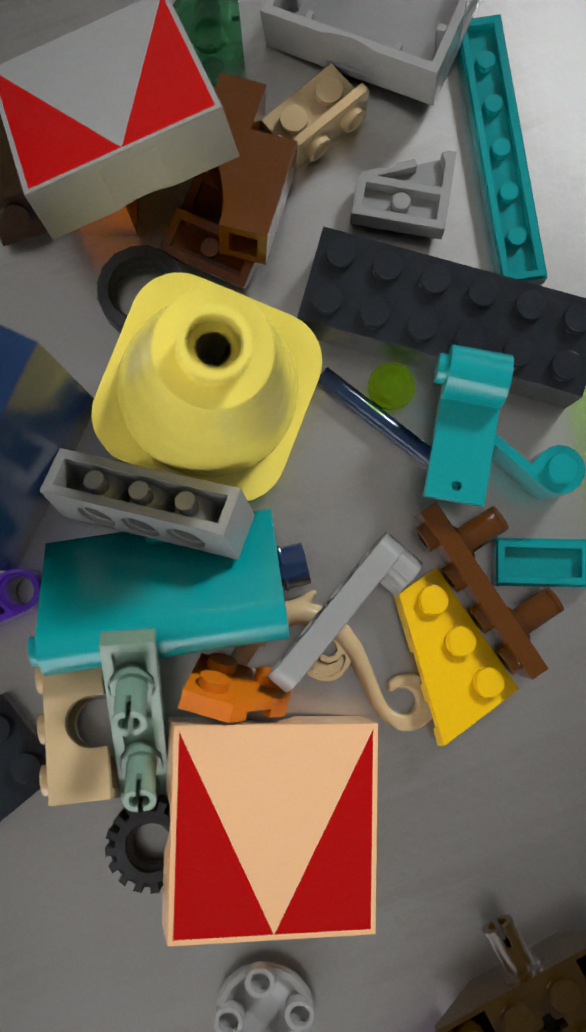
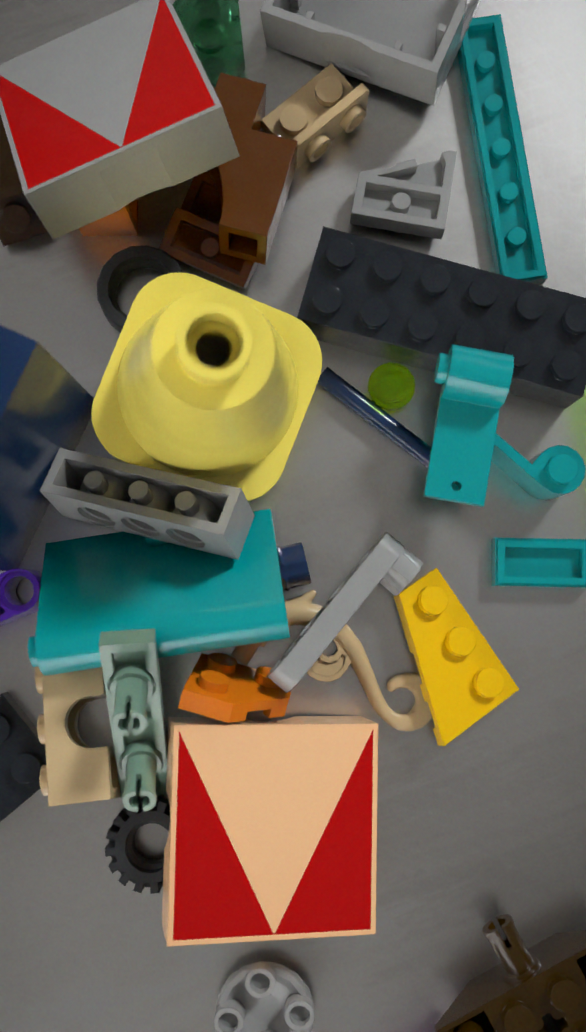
reddish brown plate [414,502,564,680] -> none

